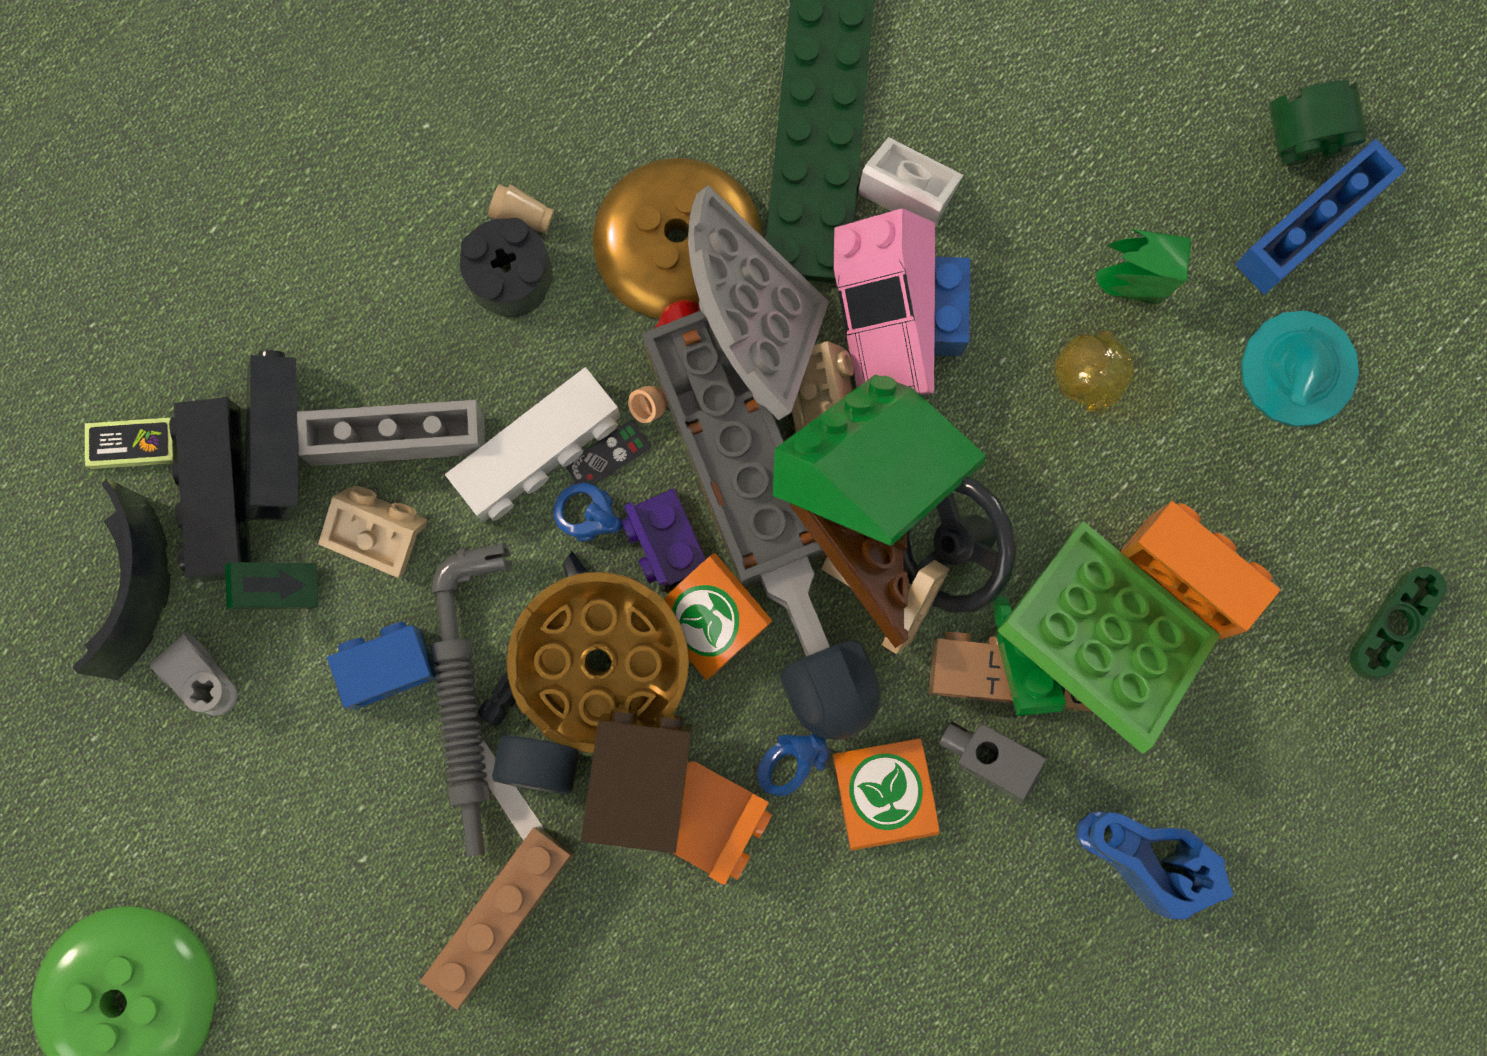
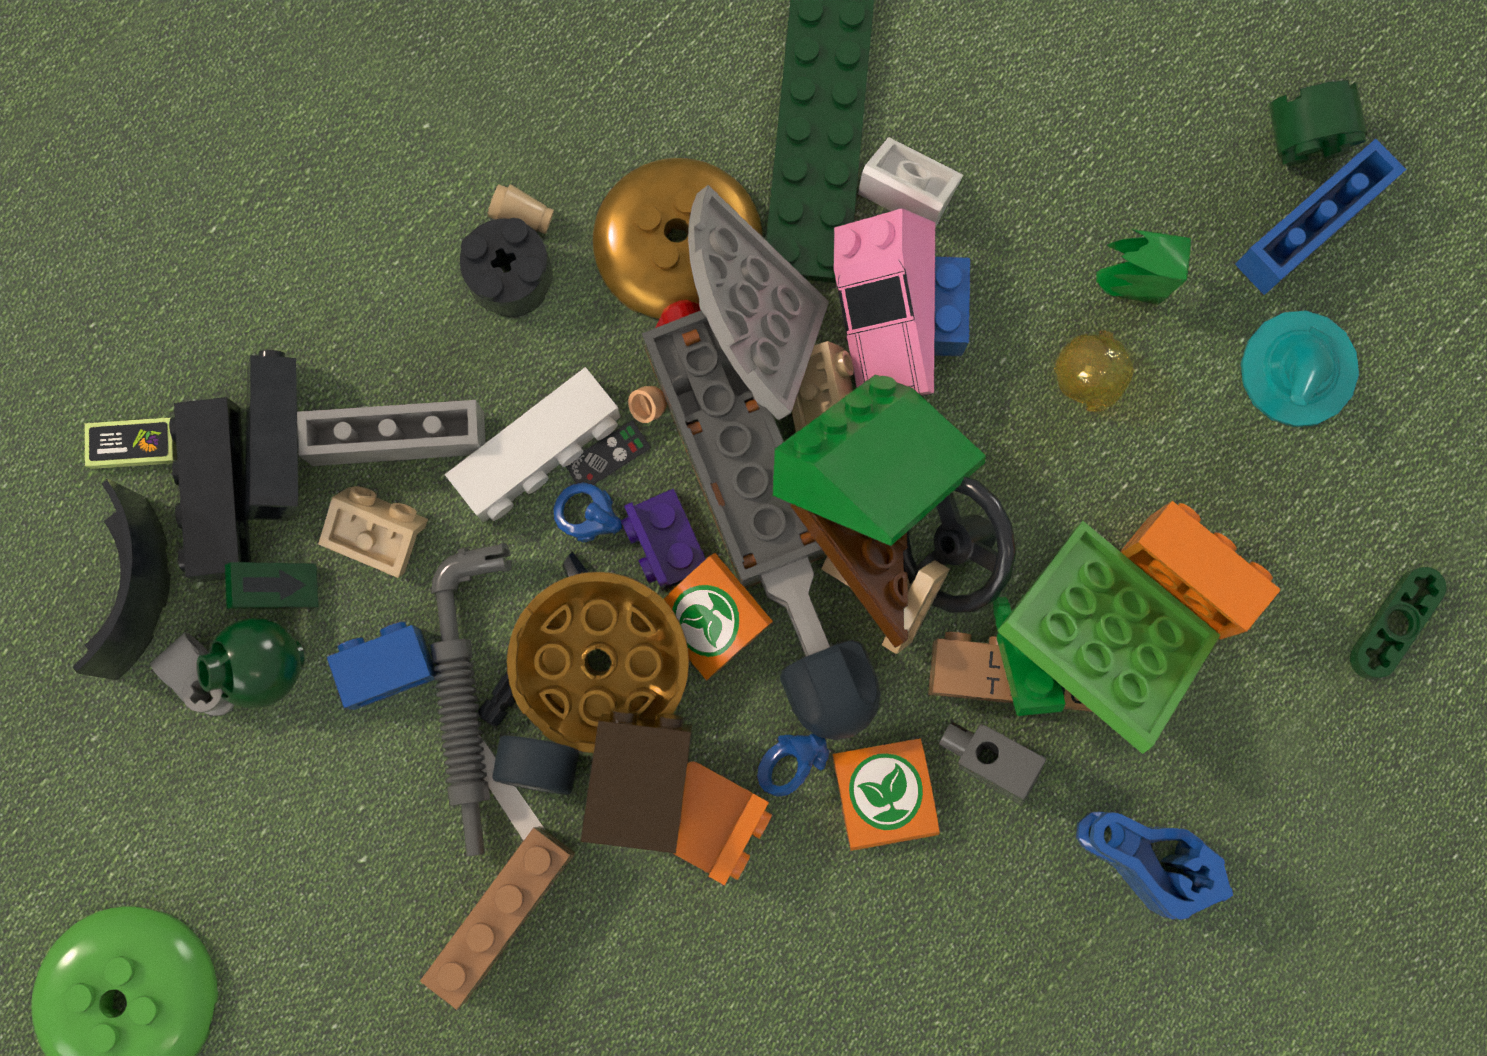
none -> dark green brick [196,618,305,709]

